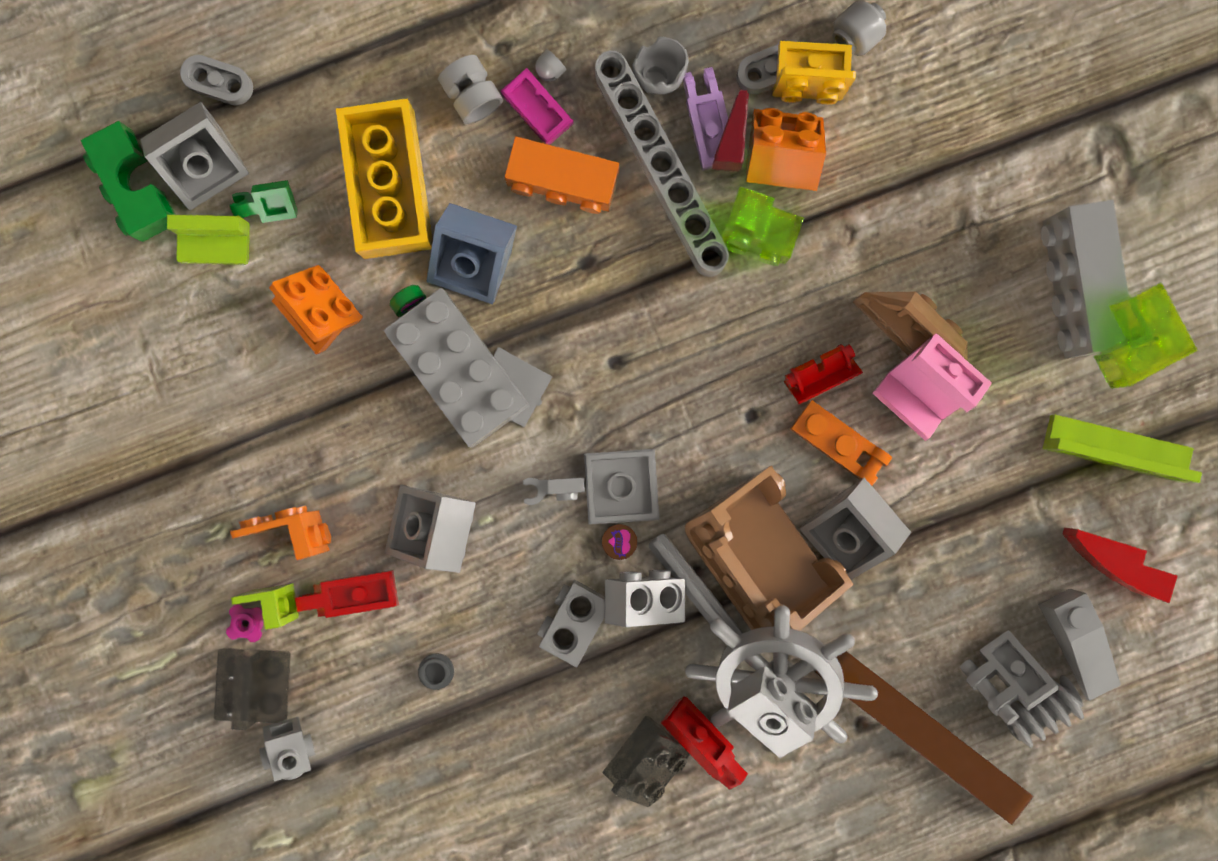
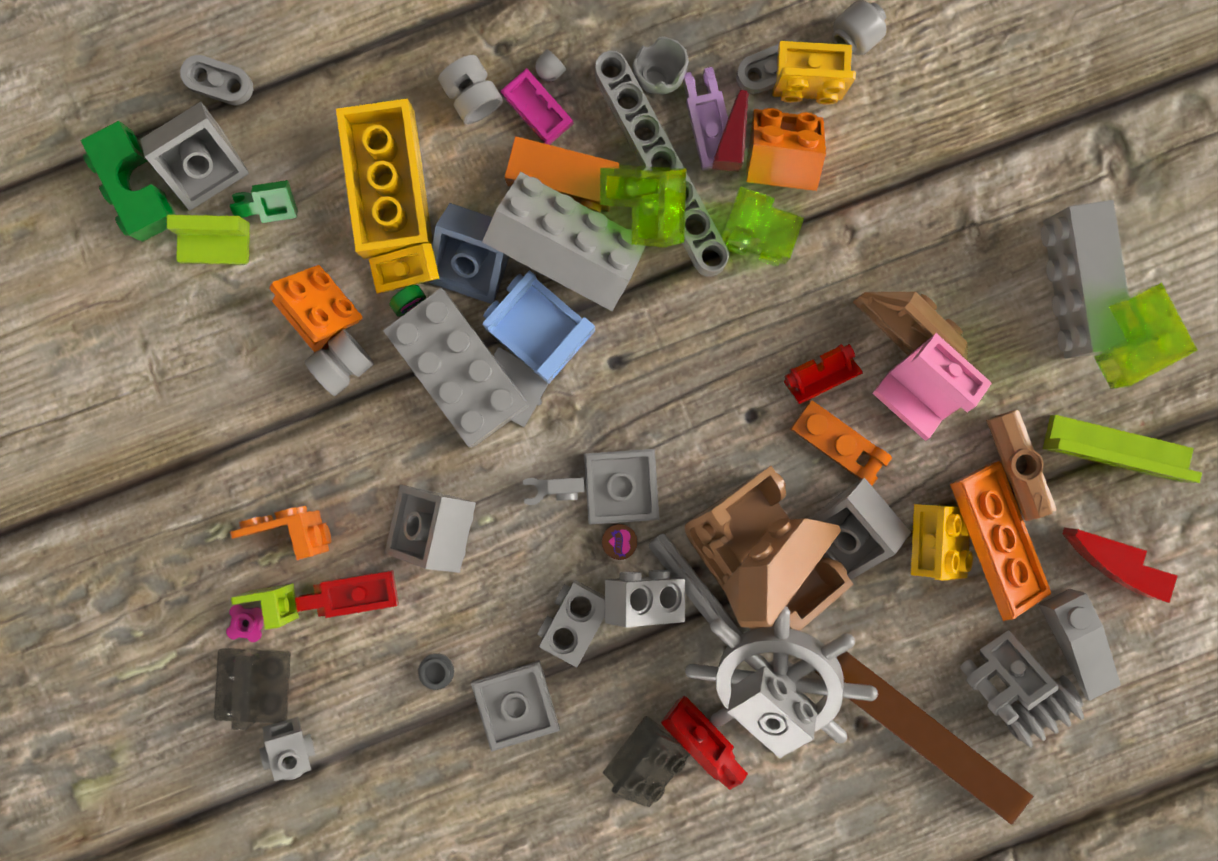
none -> light grey wheel [305,329,374,396]
none -> yellow plate [369,243,440,294]
none -> light grey tile [471,660,560,752]
none -> light grey brick [482,172,648,311]
none -> light blue panel [483,271,595,384]
none -> clear neon green brick [600,165,686,247]
none -> medium nougat wedge [723,518,841,627]
none -> yellow bracket [911,504,973,581]
none -> orange tile [950,461,1051,621]
none -> medium nougat piece [986,409,1057,521]

